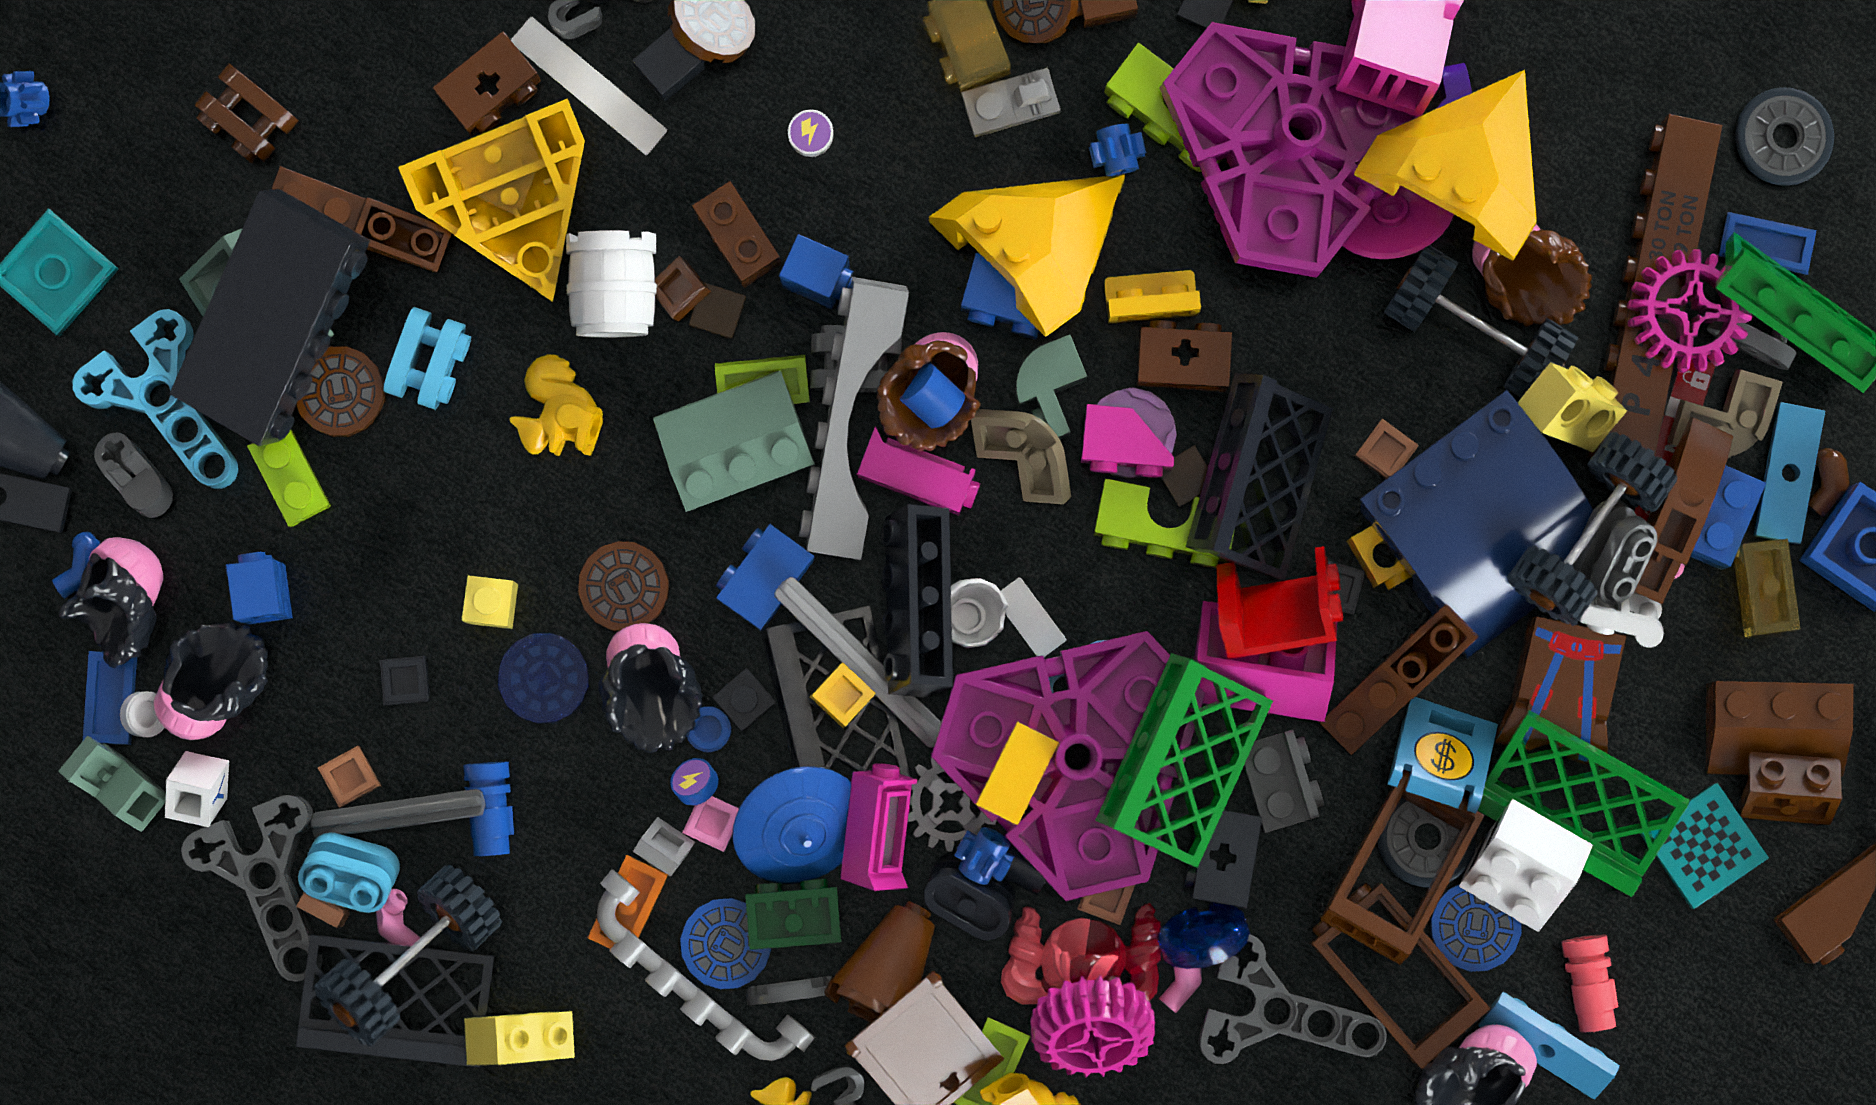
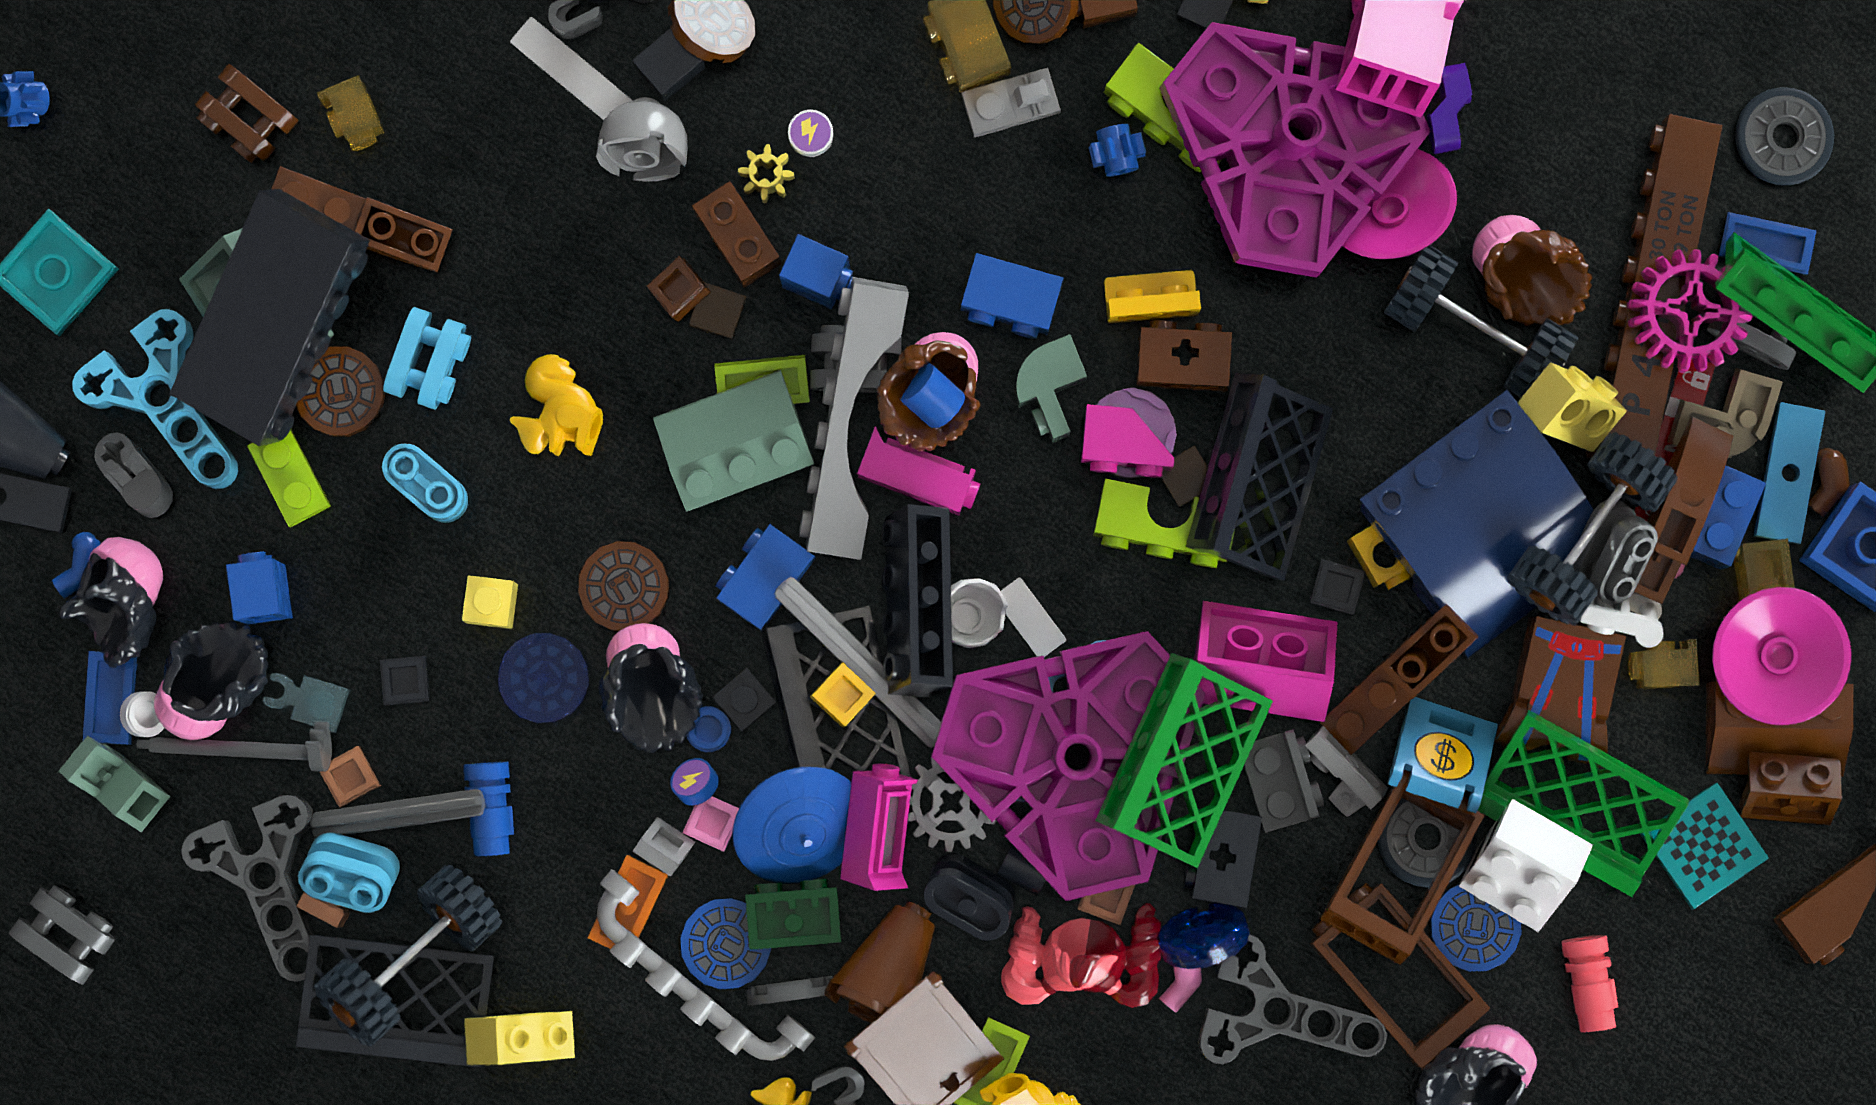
white brick [165,751,229,827] -> none
bright pink arm [376,889,421,946] -> none
yellow wedge [398,99,585,302] -> none
reddish brown brick [433,31,541,137] -> none
white piece [566,231,657,337] -> none
yellow wedge [929,174,1125,337] -> none
blue gear [955,827,1014,885] -> none
dark tan plate [971,409,1072,504] -> none
yellow tile [976,722,1059,825] -> none
dark pink gear [1031,975,1155,1078] -> none
red panel [1216,546,1343,659] -> none
yellow wedge [1354,70,1536,261] -> none
nougat tile [1354,419,1419,480] -> none
dark azure tile [1478,992,1620,1099] -> none
none -> dark grey brick [8,885,115,985]
none -> dark grey piece [136,721,332,772]
none -> clear light blue plate [262,673,350,733]
none -> clear yellow brick [317,75,385,151]
none -> medium azure brick [382,444,468,523]
none -> light grey cylinder [596,97,688,181]
none -> light yellow gear [738,144,795,203]
none -> light grey hinge [1305,726,1388,817]
none -> clear yellow brick [1628,639,1699,689]
none -> dark pink hat [1713,587,1851,725]

